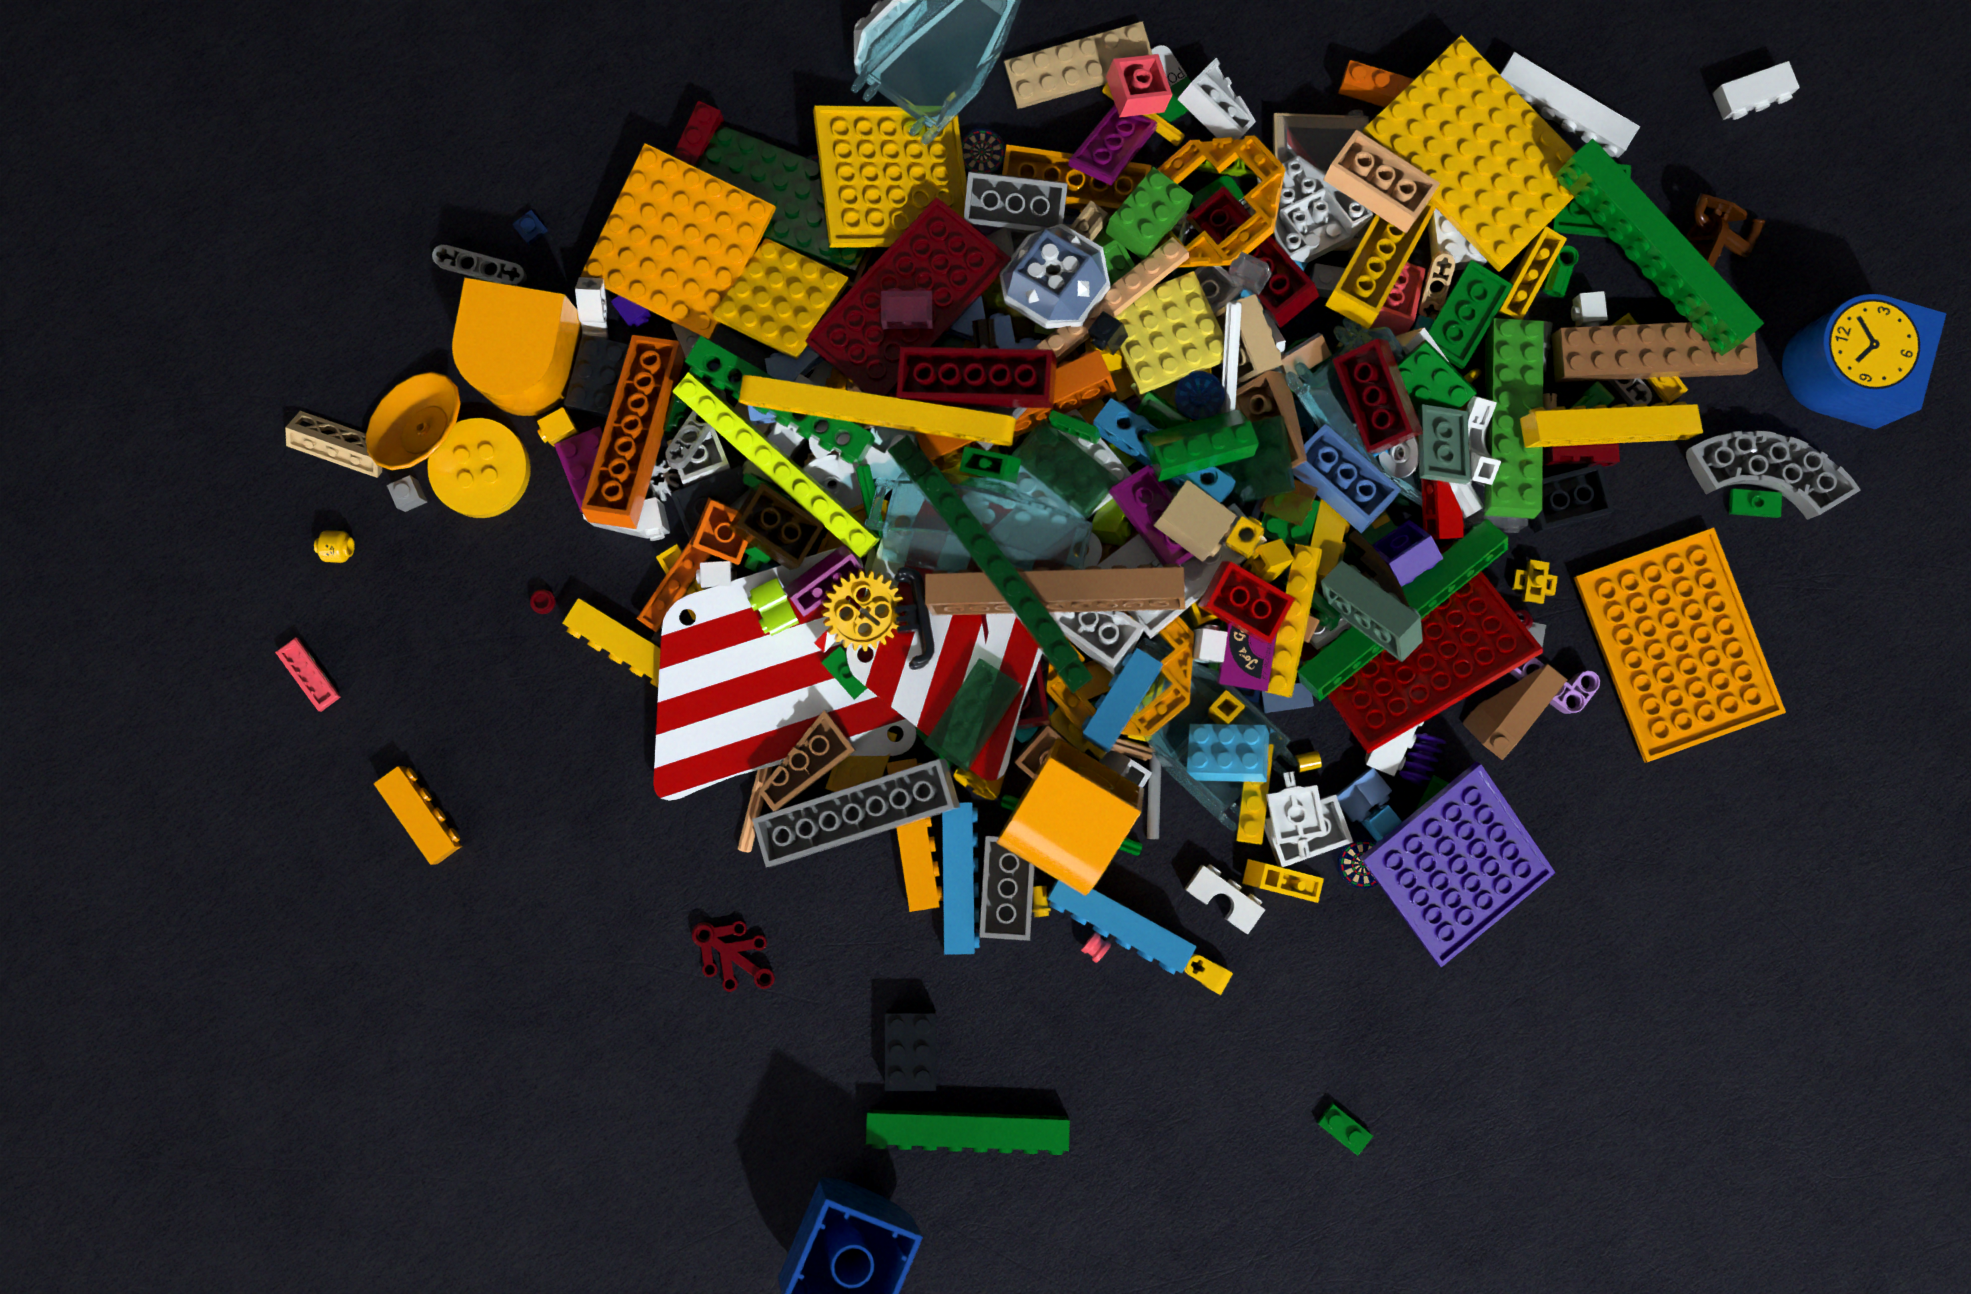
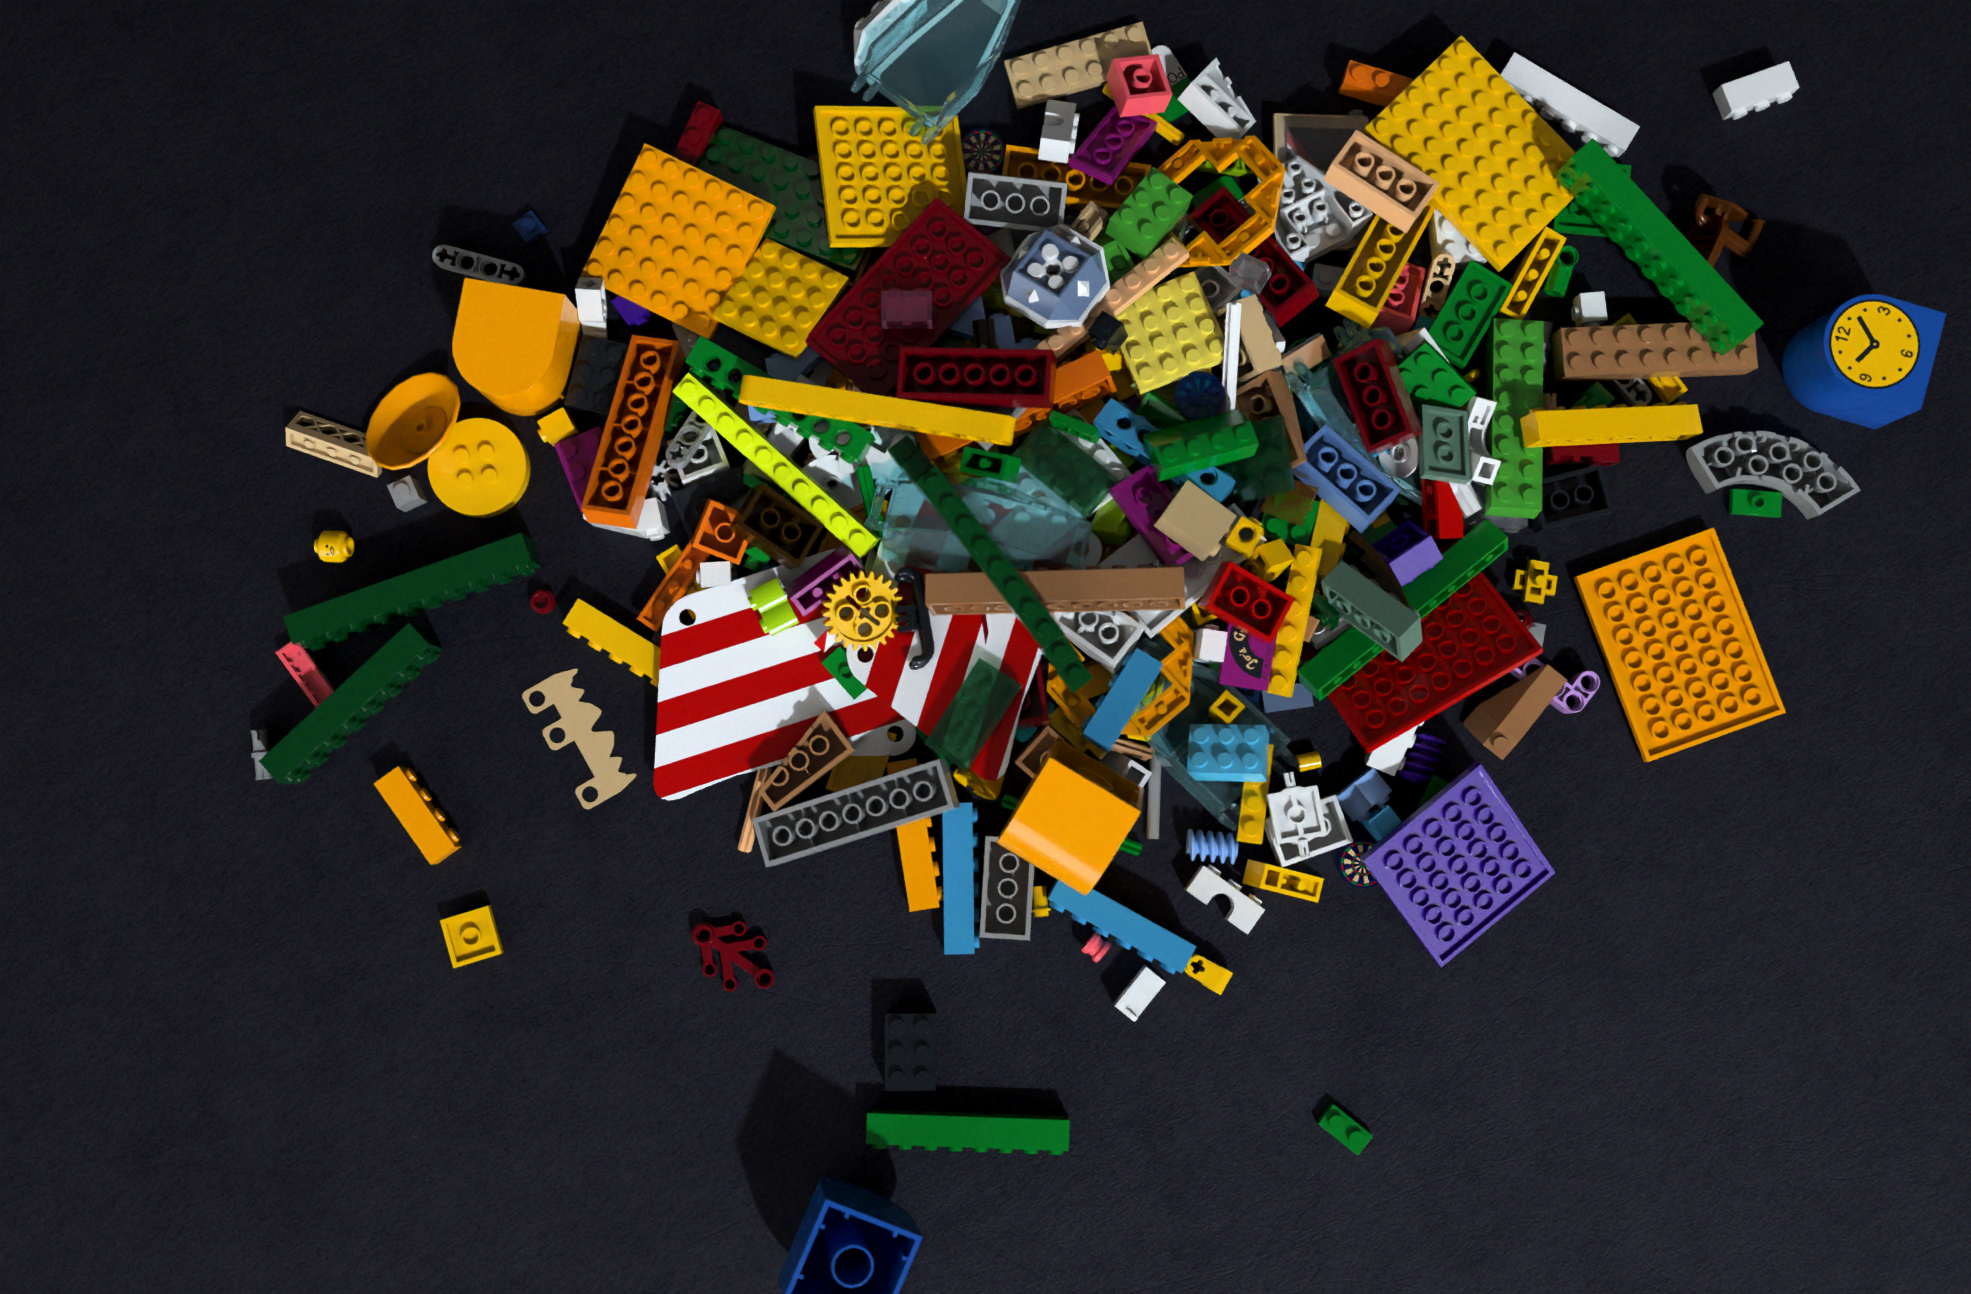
none -> light grey pin [251,729,272,780]
none -> dark green brick [259,623,443,784]
none -> dark green brick [283,533,542,651]
none -> yellow plate [440,905,504,969]
none -> tan piece [522,669,637,809]
none -> white arch [1038,100,1080,163]
none -> white hinge [1113,965,1166,1022]
none -> light blue piece [1186,829,1239,864]

